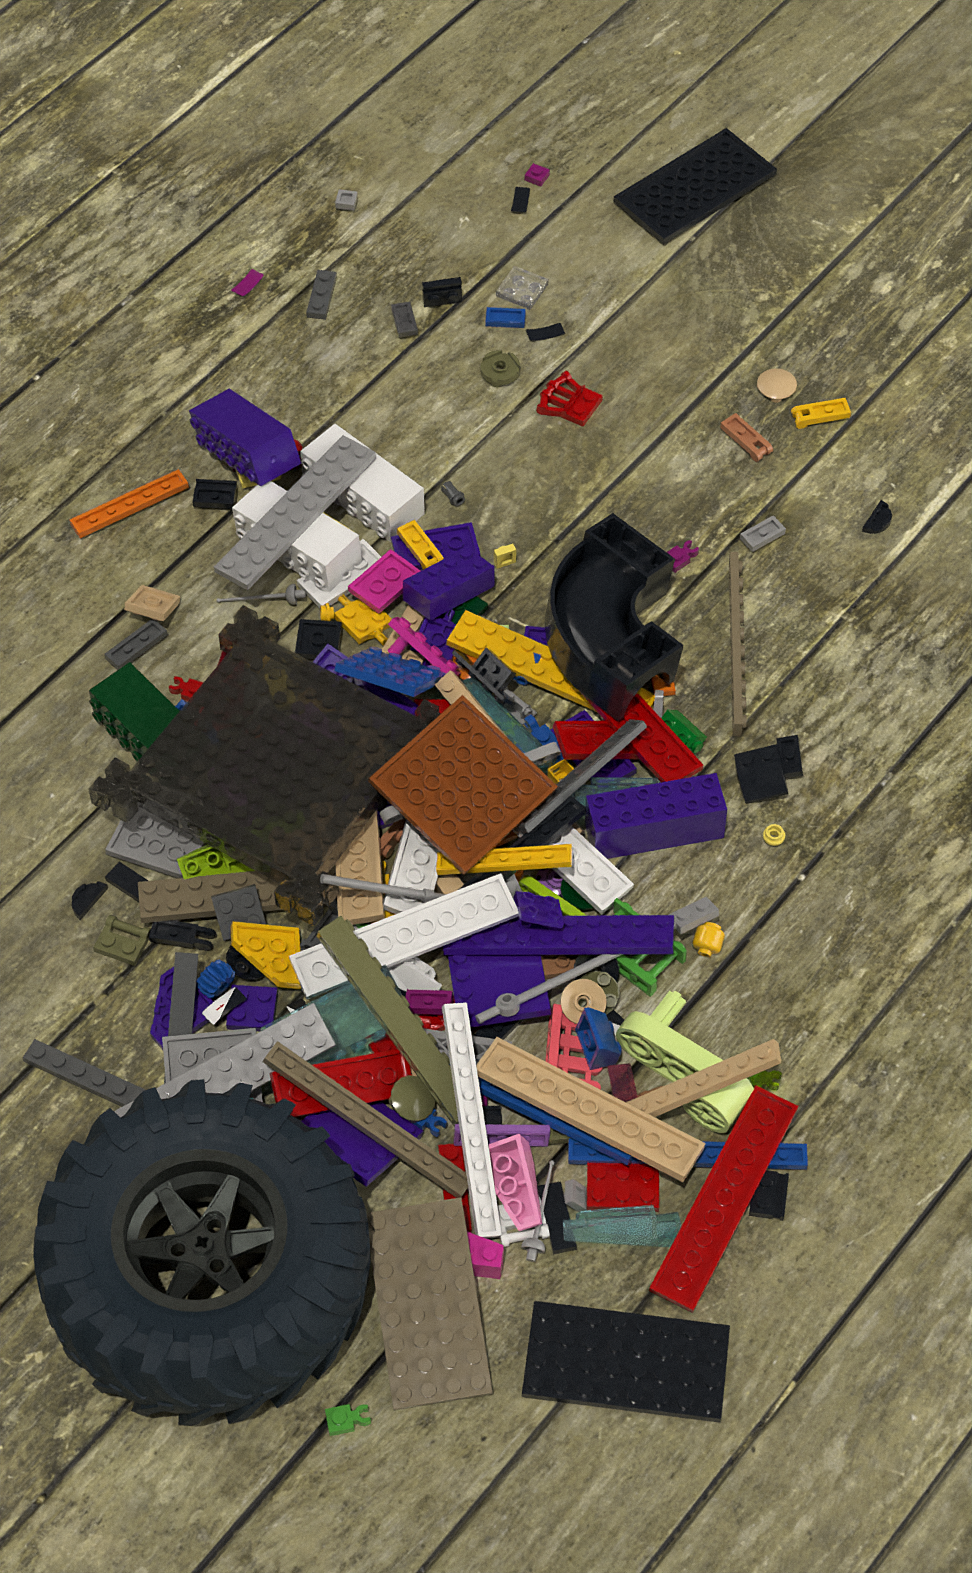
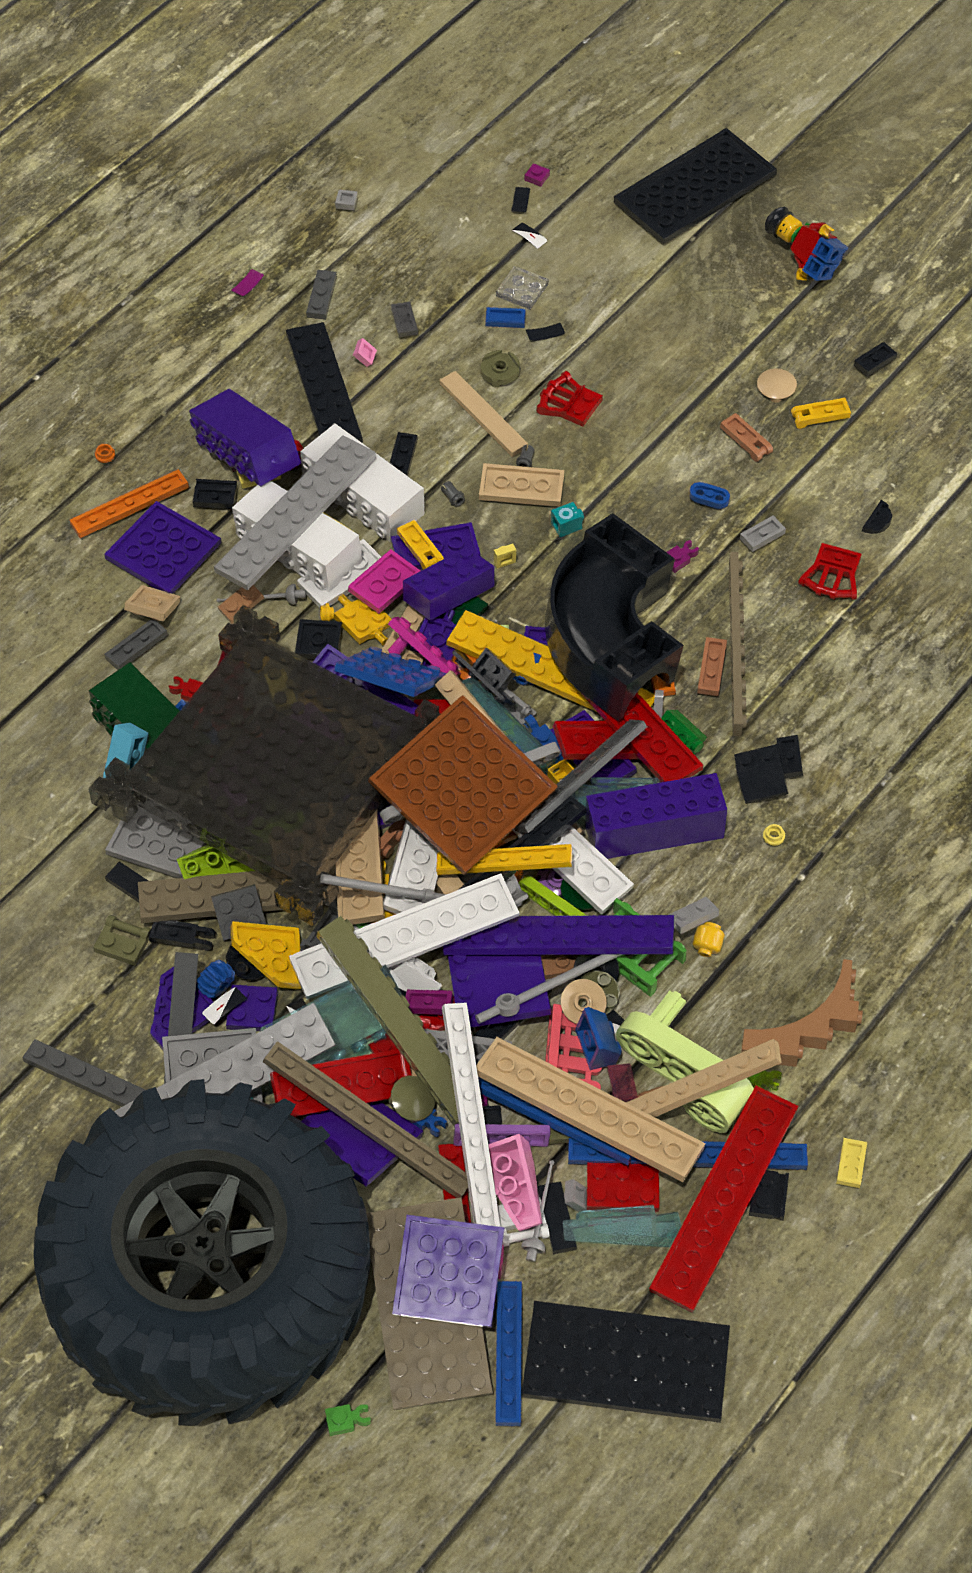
black tile [71,881,108,920] -> none
black plate [422,277,462,308] -> none
dark purple bracket [513,891,564,928] -> none
none -> orange plate [95,444,115,463]
none -> medium azure brick [101,723,148,796]
none -> dark purple plate [104,501,222,594]
none -> medium nougat plate [218,585,264,624]
none -> black plate [286,322,363,443]
none -> bright pink plate [353,338,377,367]
none -> black tile [390,432,418,476]
none -> plate [392,1215,505,1328]
none -> tan tile [439,371,528,457]
none -> tan plate [479,463,564,507]
none -> blue plate [496,1281,522,1426]
none -> white sticker [512,223,547,248]
none -> dark grey pin [516,445,535,467]
none -> teal brick [551,502,584,537]
none -> blue plate [689,482,730,509]
none -> nougat plate [697,637,727,696]
none -> medium nougat arch [741,959,863,1067]
none -> piece [765,207,848,281]
none -> red plate [798,543,862,600]
none -> light yellow plate [836,1138,867,1188]
none -> black plate [854,341,897,377]

